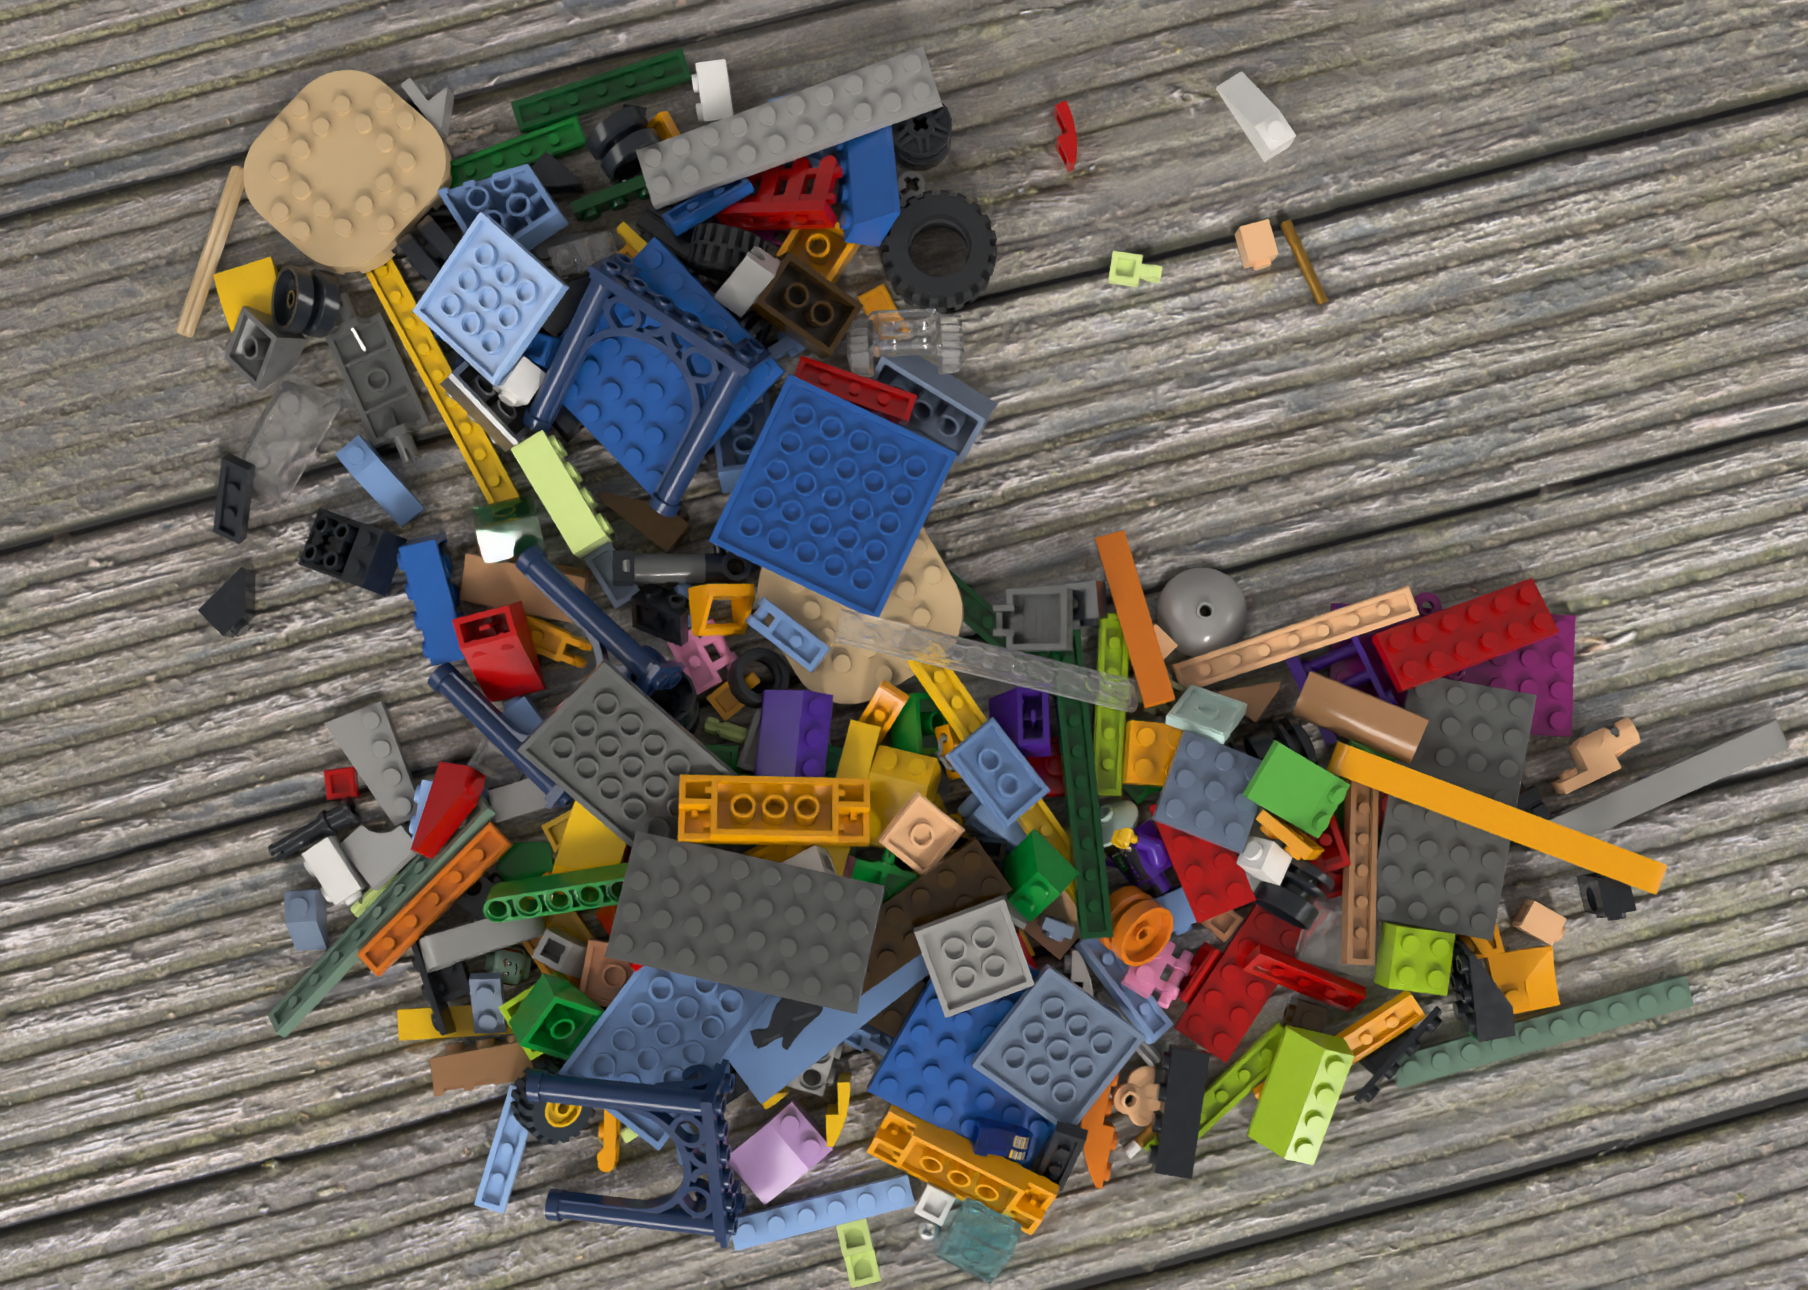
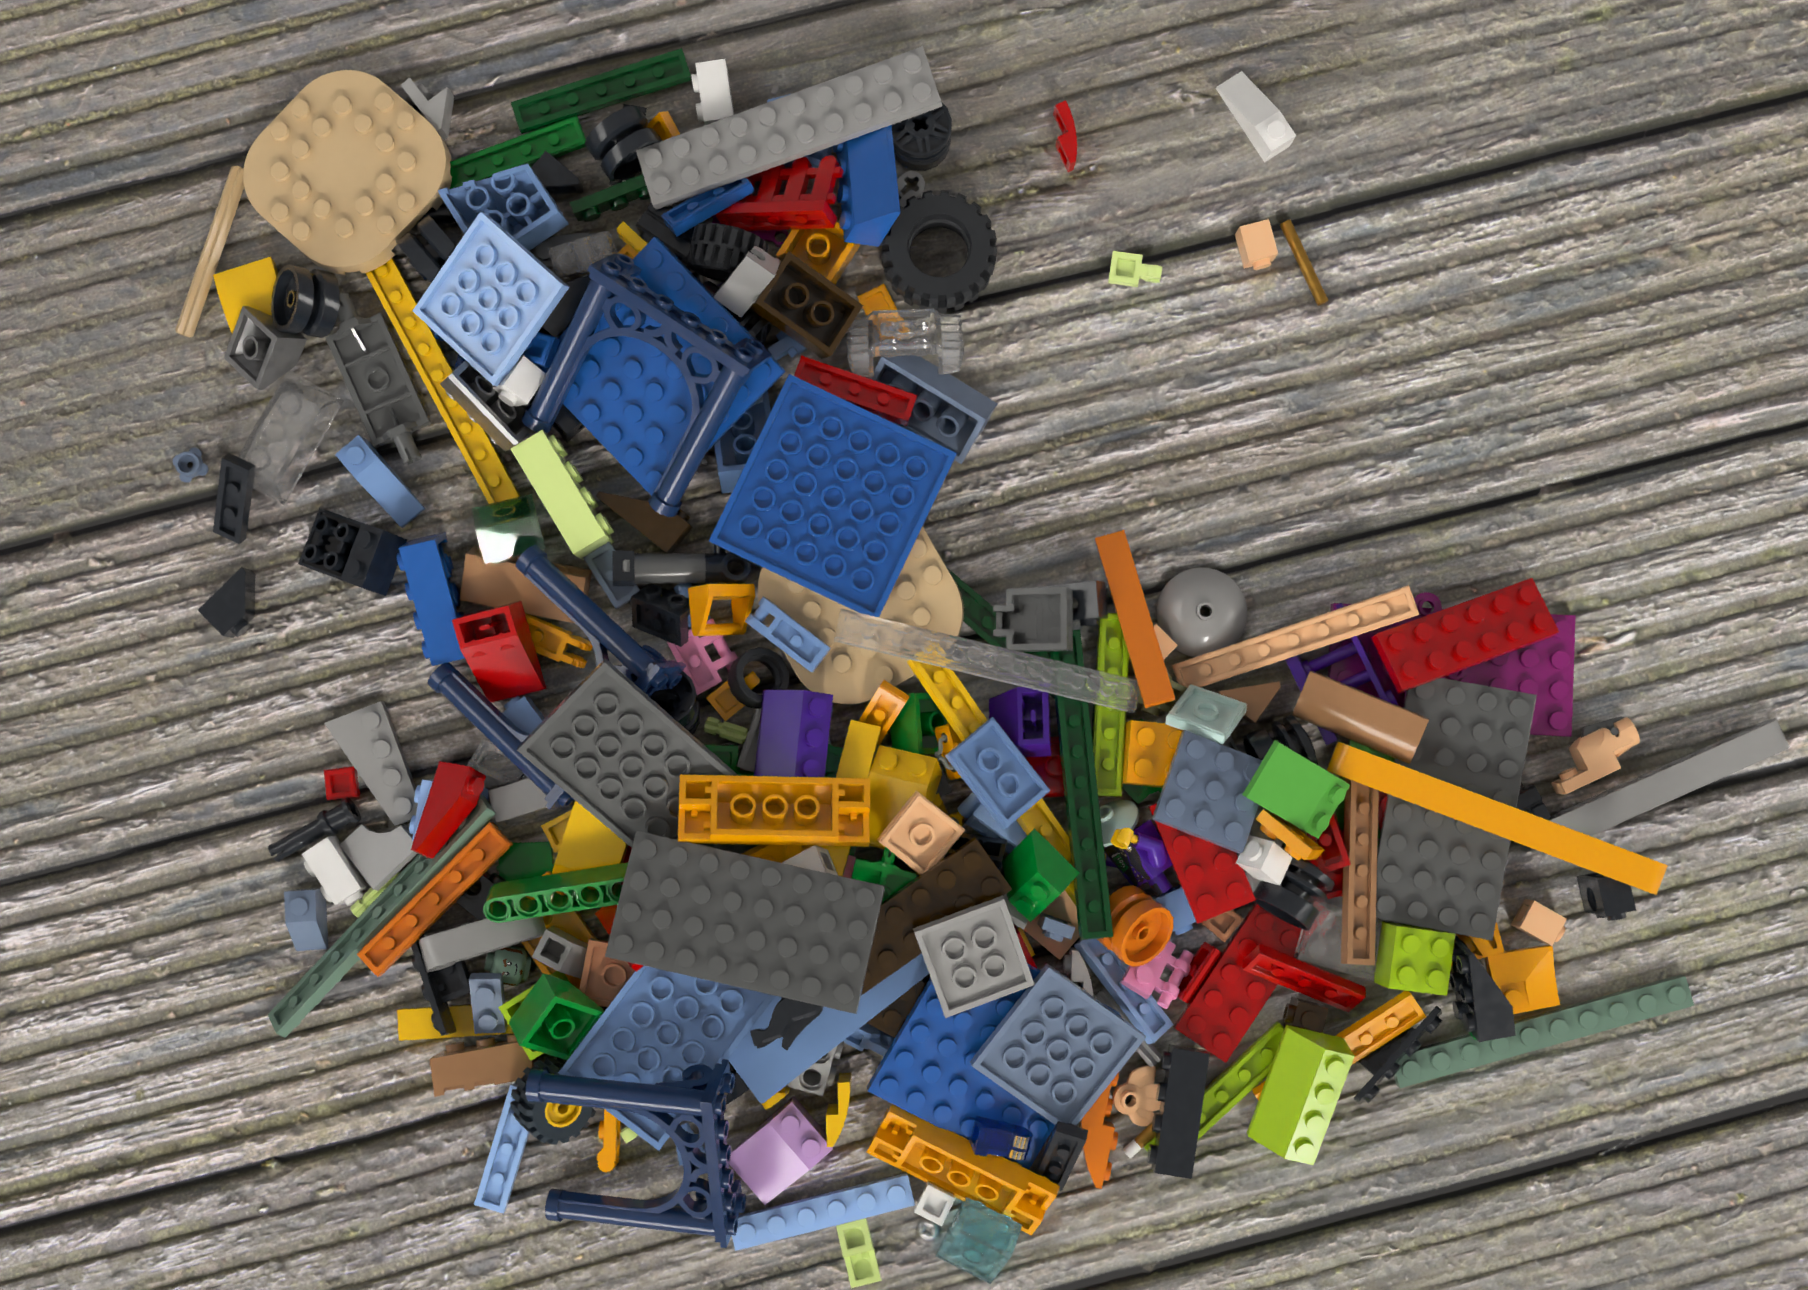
none -> sand blue plate [173,448,209,483]

